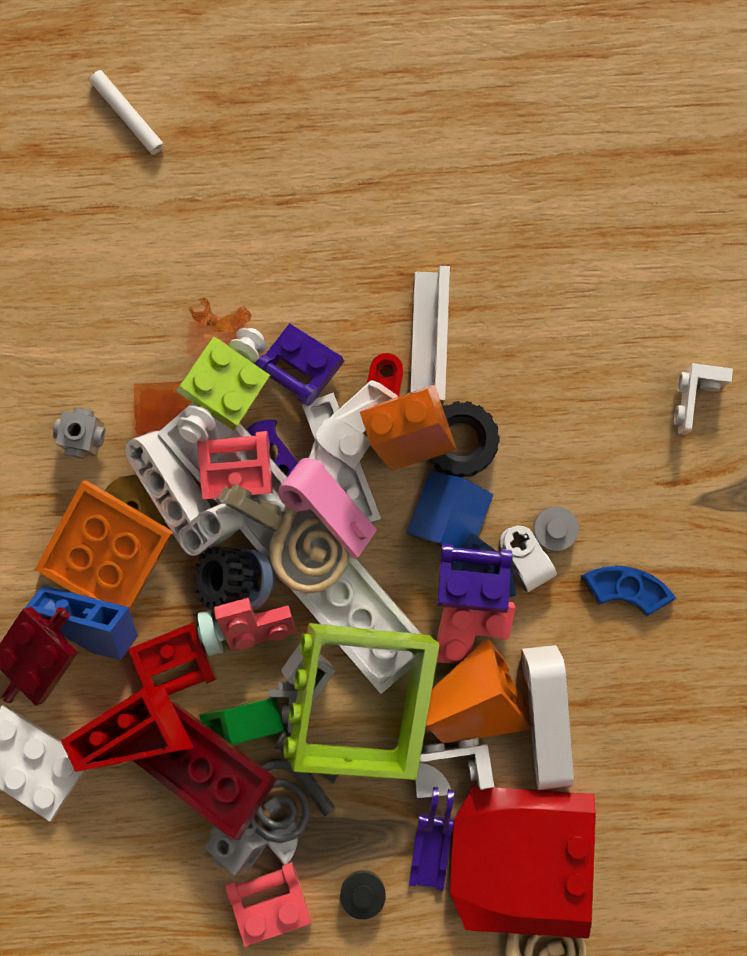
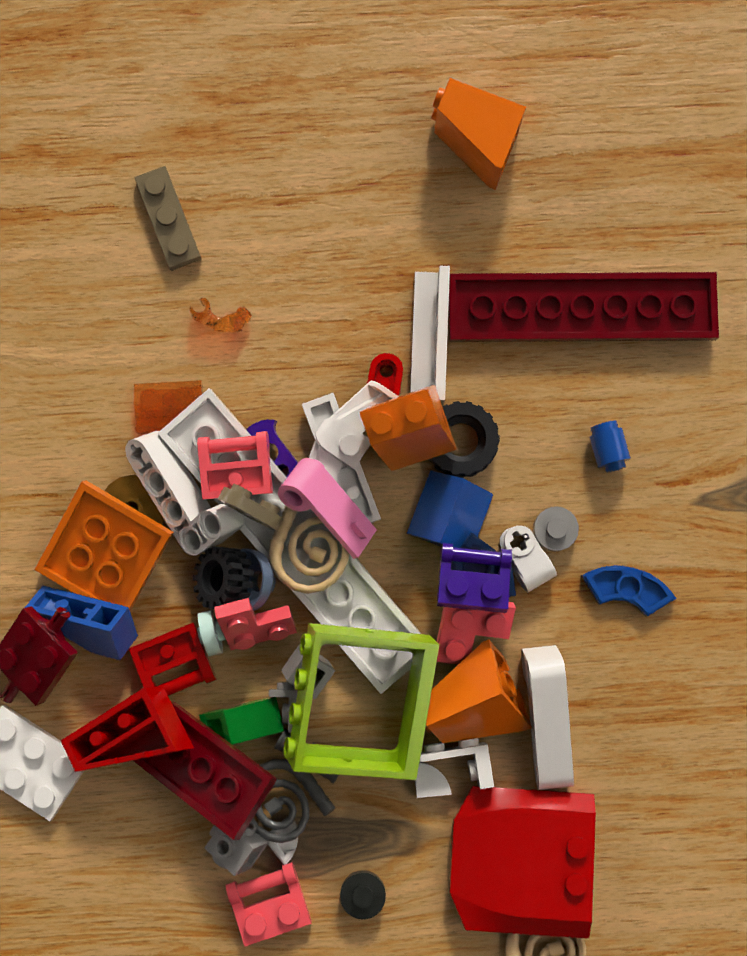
light grey brick [53,407,106,459] -> none
white piece [89,70,164,155] -> none
lime plate [176,328,270,443] -> none
dark purple plate [255,323,344,406] -> none
dark purple arm [409,787,454,891] -> none
white bracket [674,363,733,435] -> none
none -> dark tan plate [134,166,202,271]
none -> orange slope [431,78,526,190]
none -> dark red plate [449,272,719,342]
none -> blue brick [589,420,631,473]

